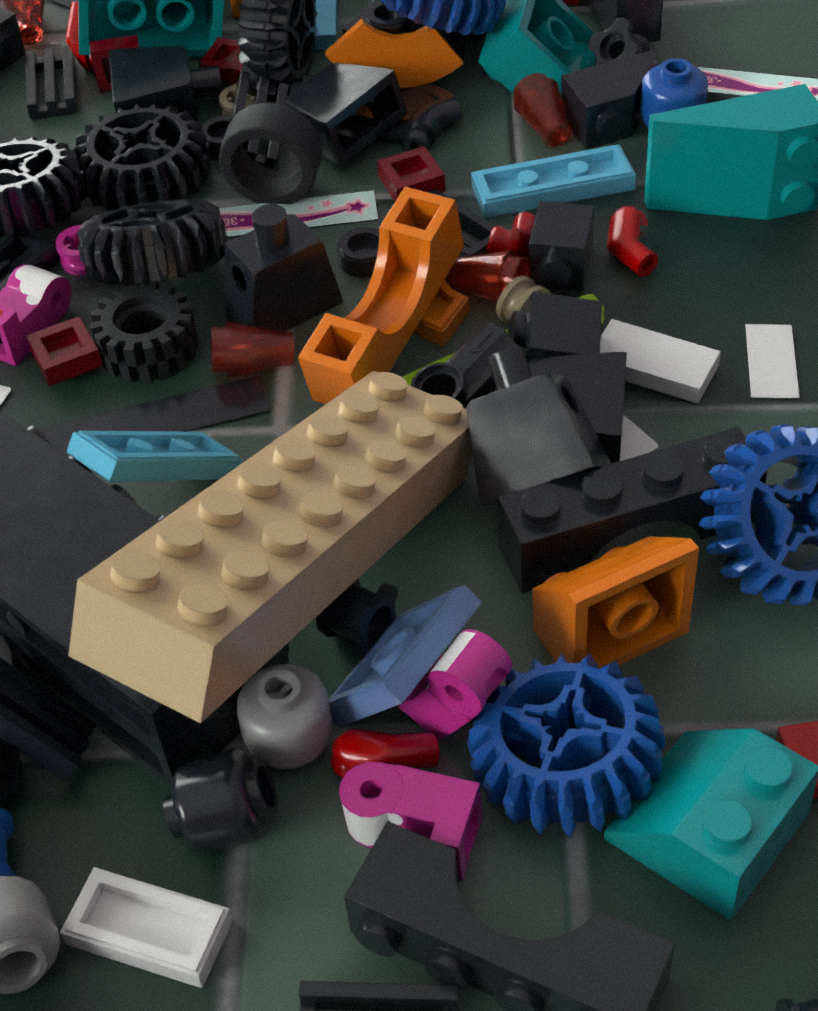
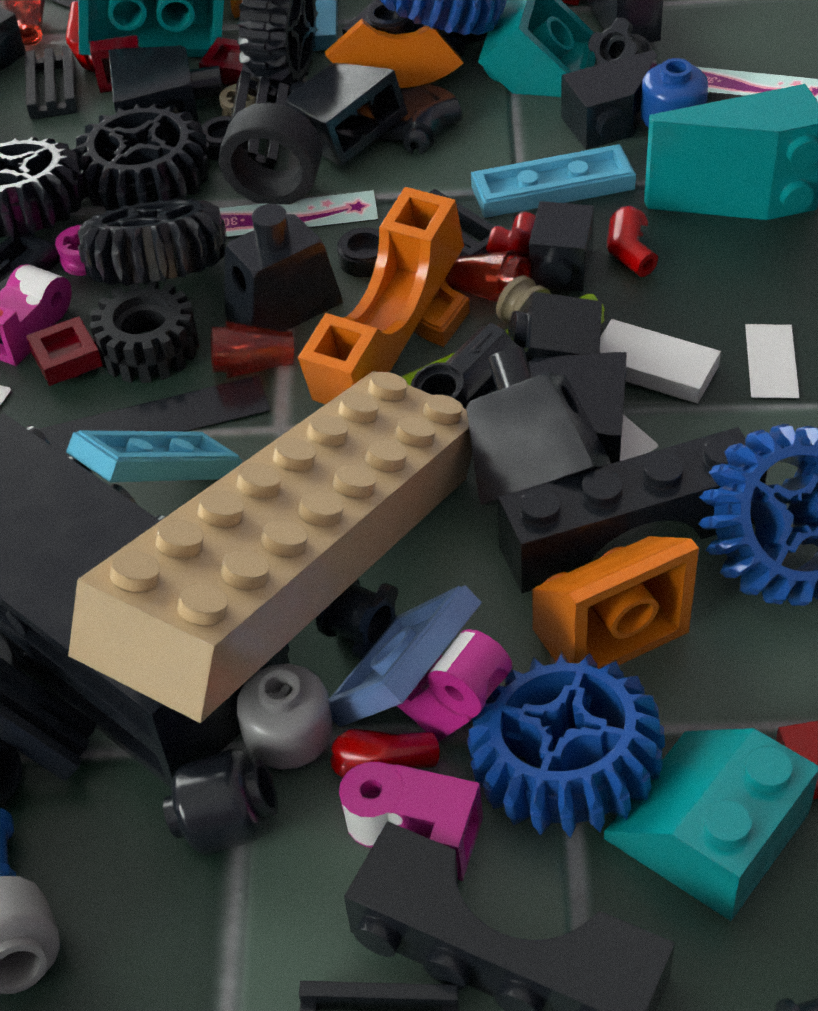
white tile [60,867,233,989] -> none
dark red plate [377,146,446,201] -> none
clear red cone [513,73,573,148] -> none

